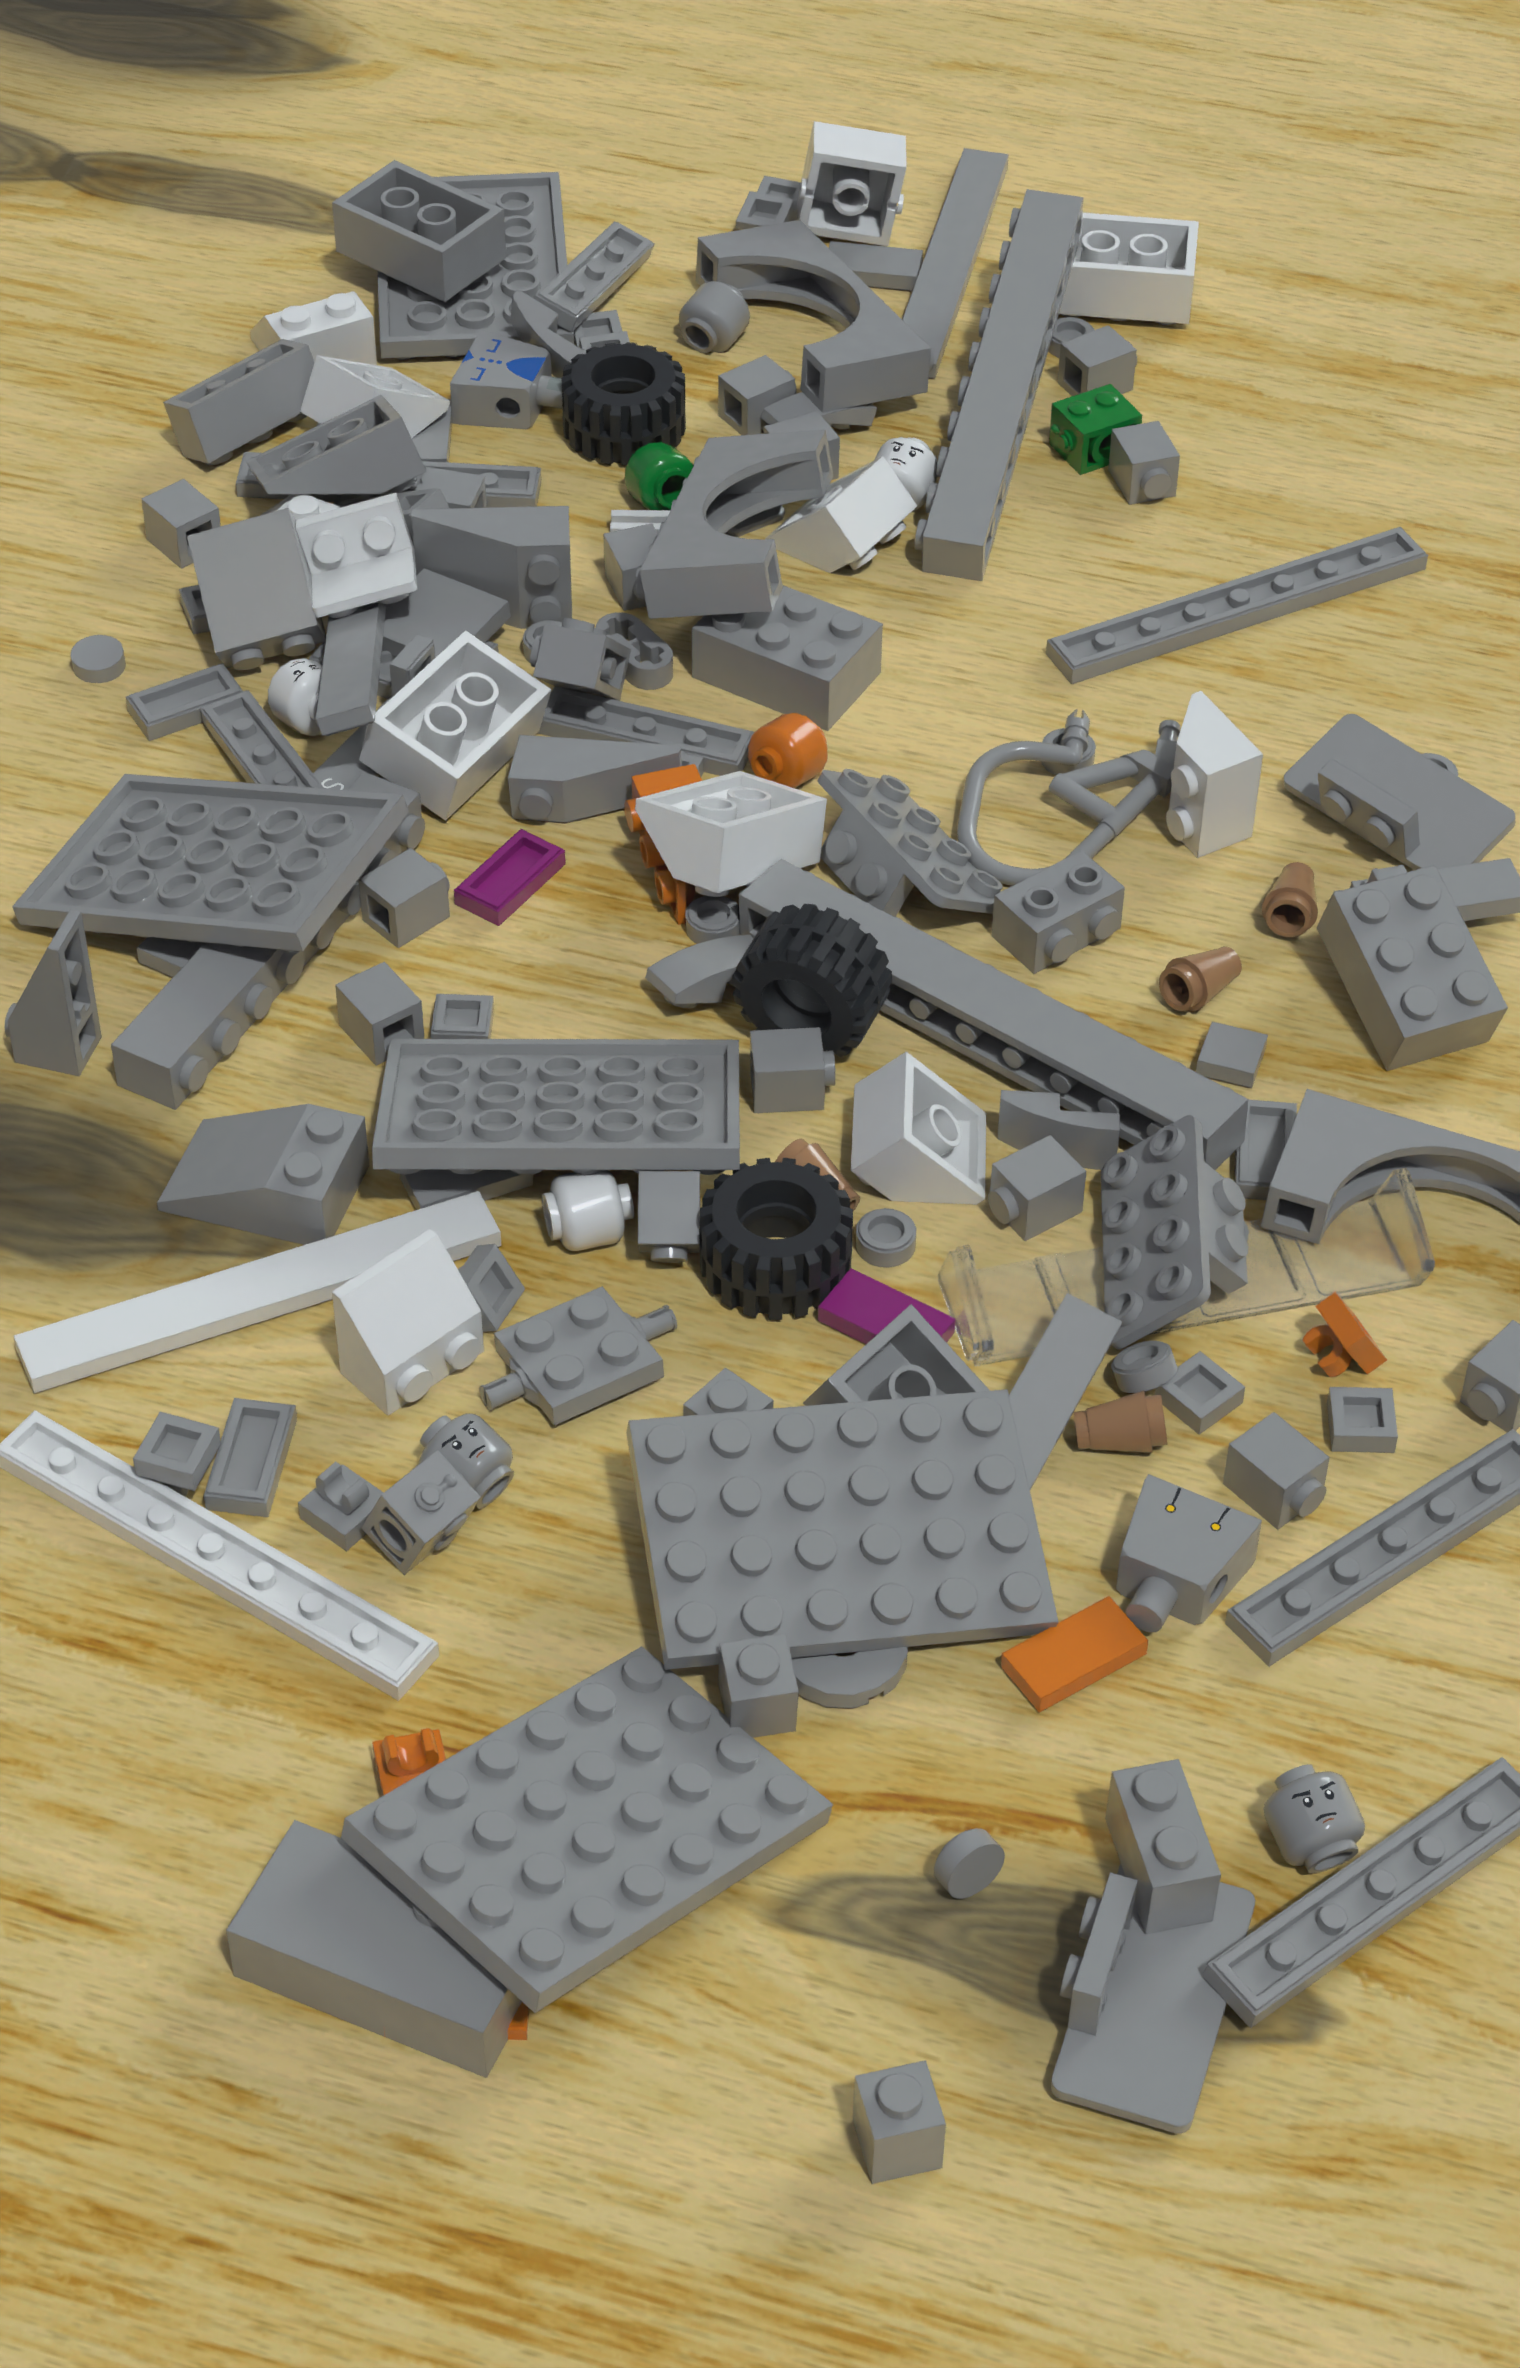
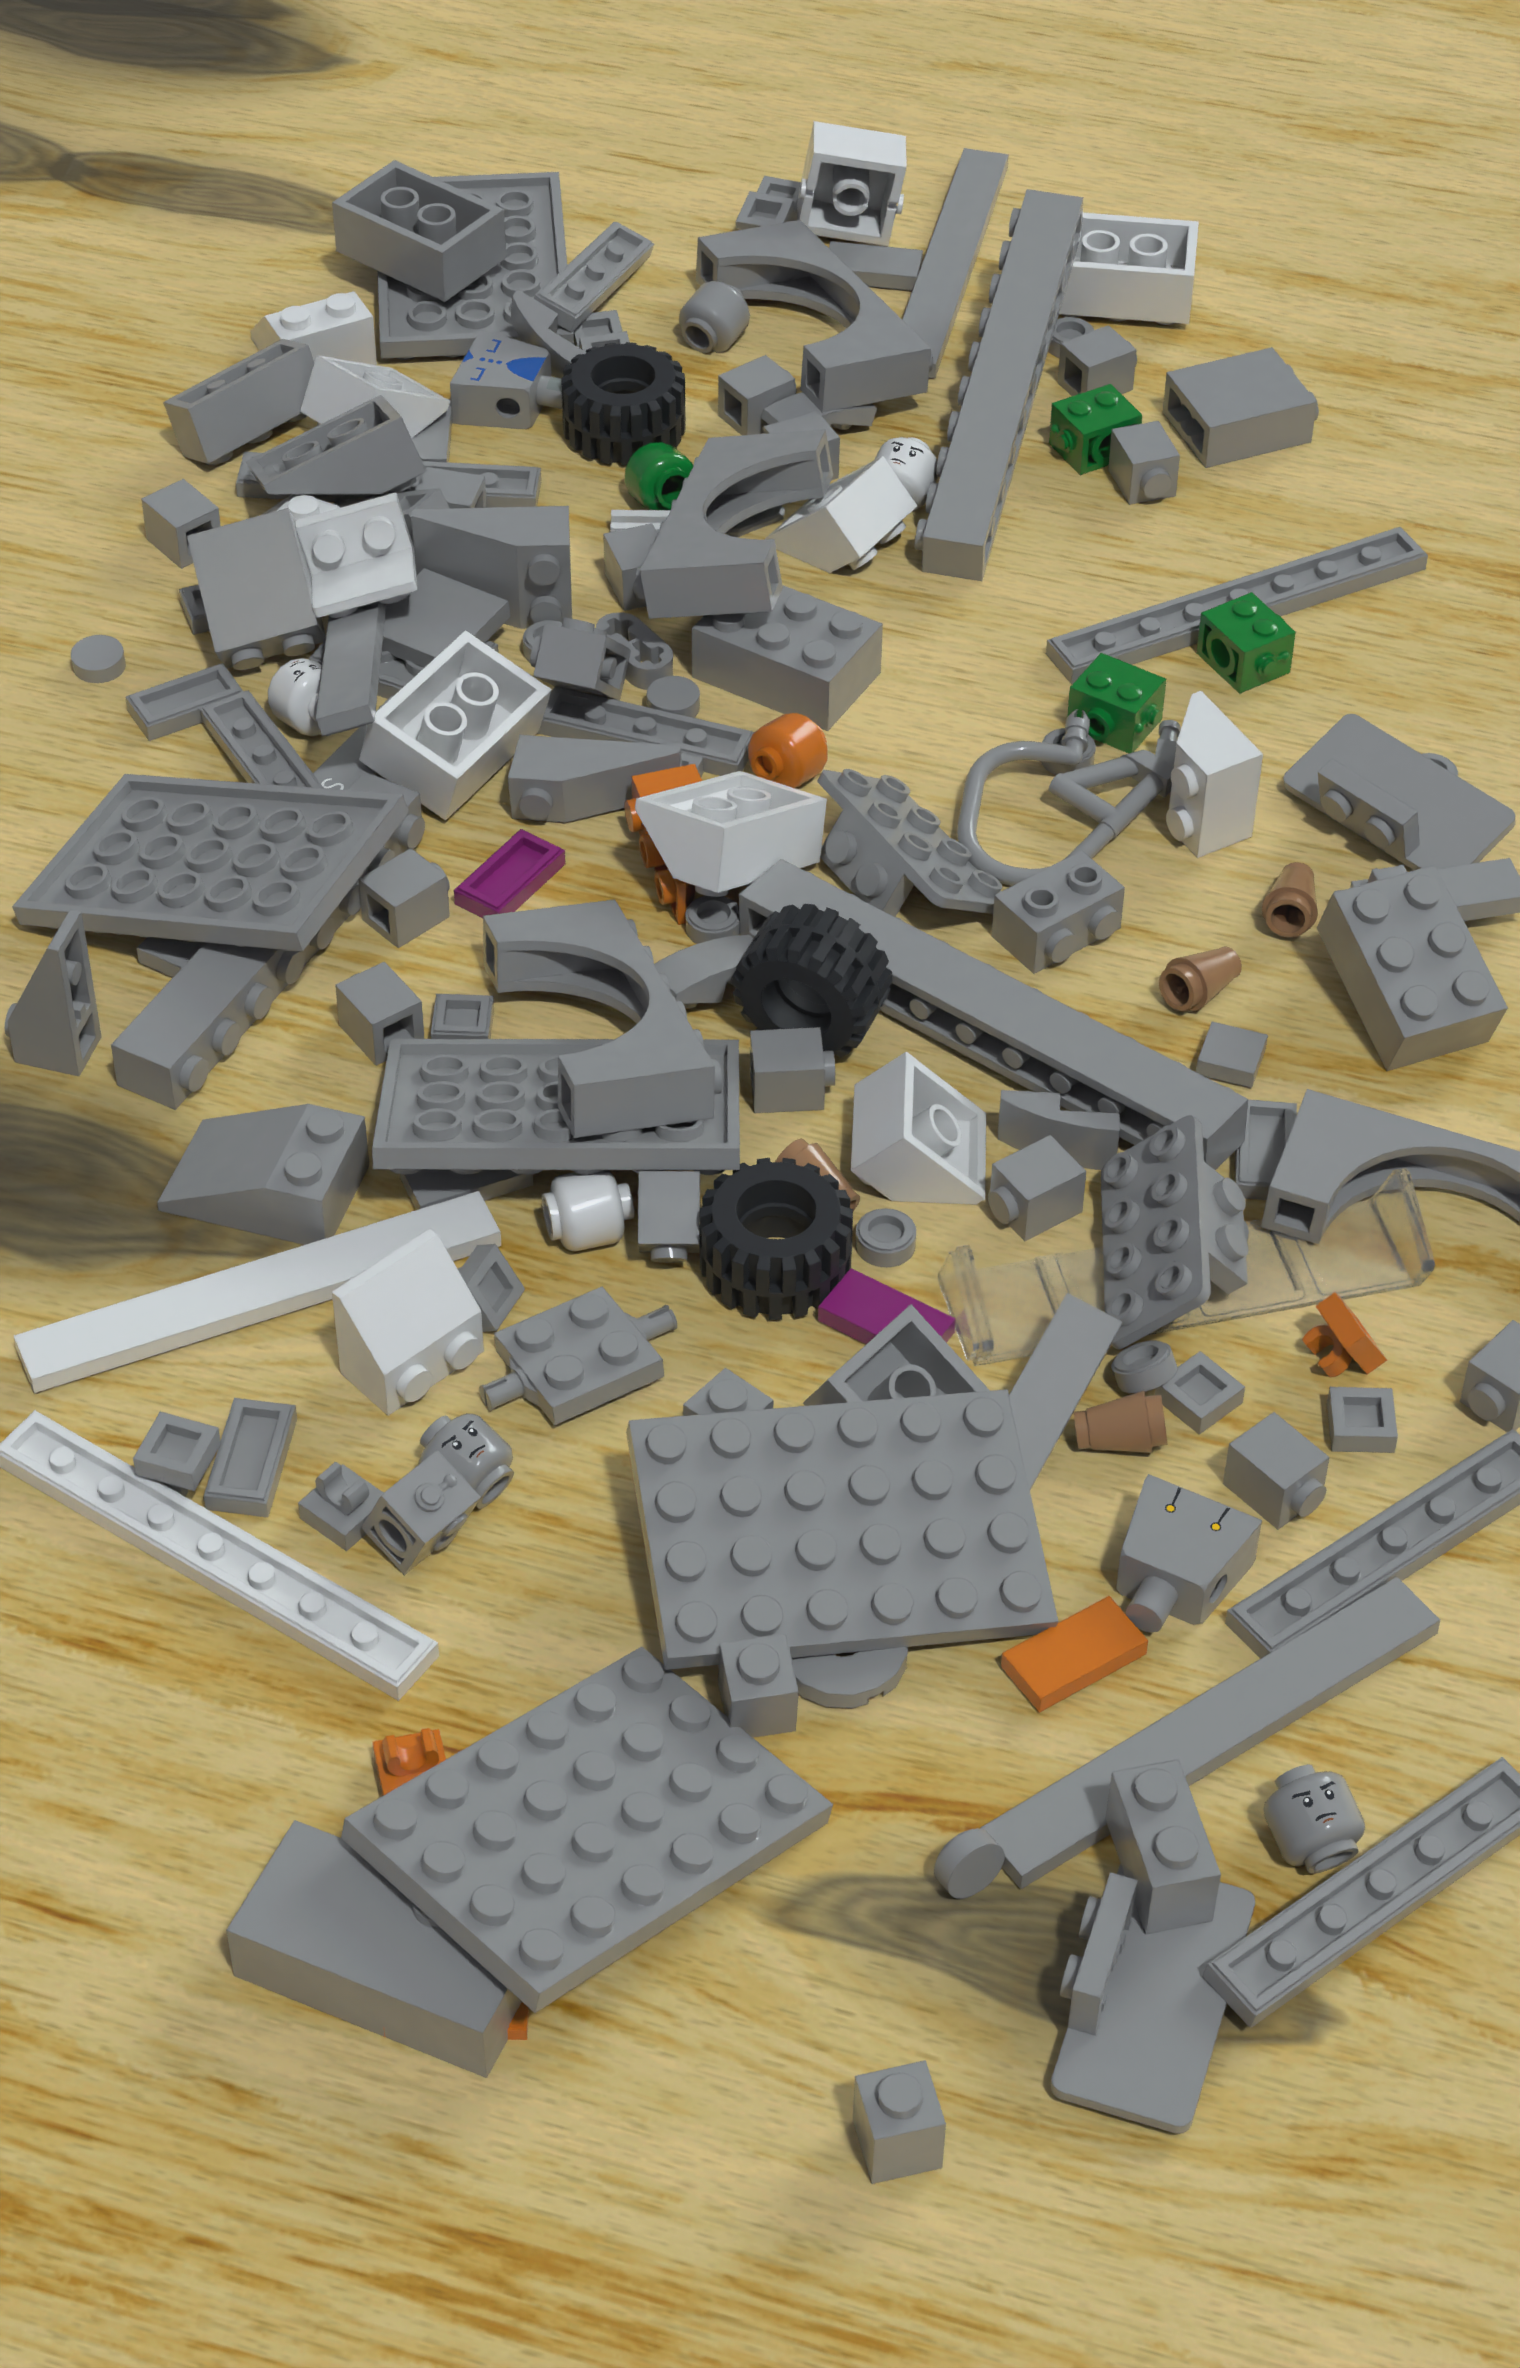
light grey tile [390,634,435,697] -> none
none -> light grey arch [483,899,723,1138]
none -> light grey tile [647,676,700,718]
none -> light grey tile [980,1577,1441,1889]
none -> green head [1067,653,1166,754]
none -> light grey brick [1163,347,1319,468]
none -> green head [1196,592,1296,694]

